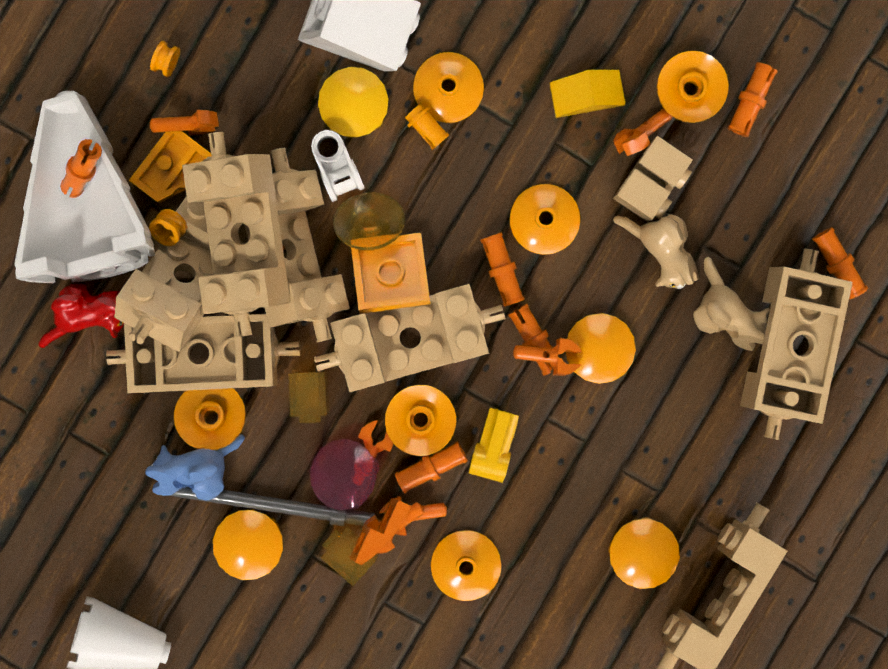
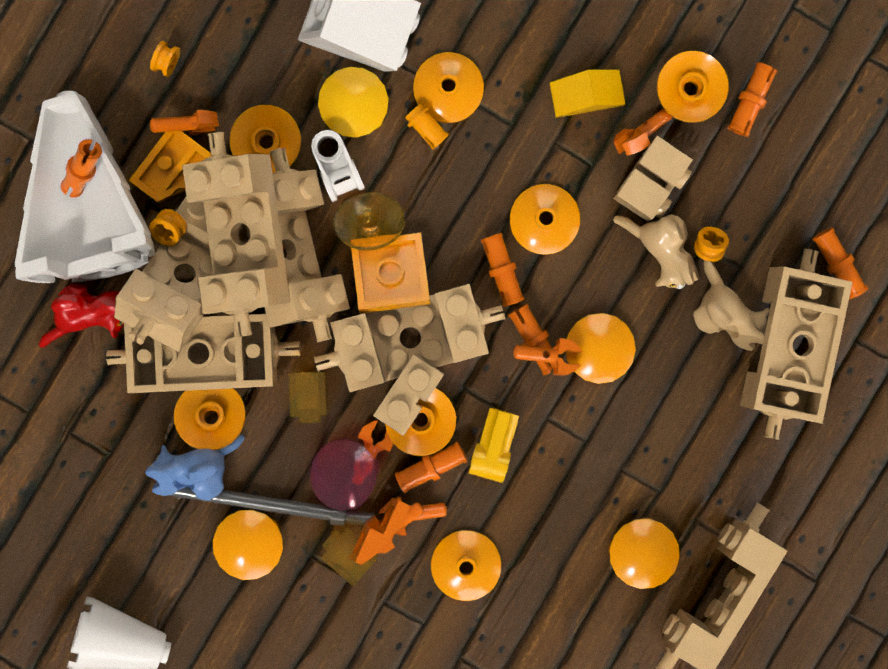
none -> light orange dish [230,105,301,173]
none -> tan piece [373,354,444,436]
none -> light orange bush [693,227,729,262]

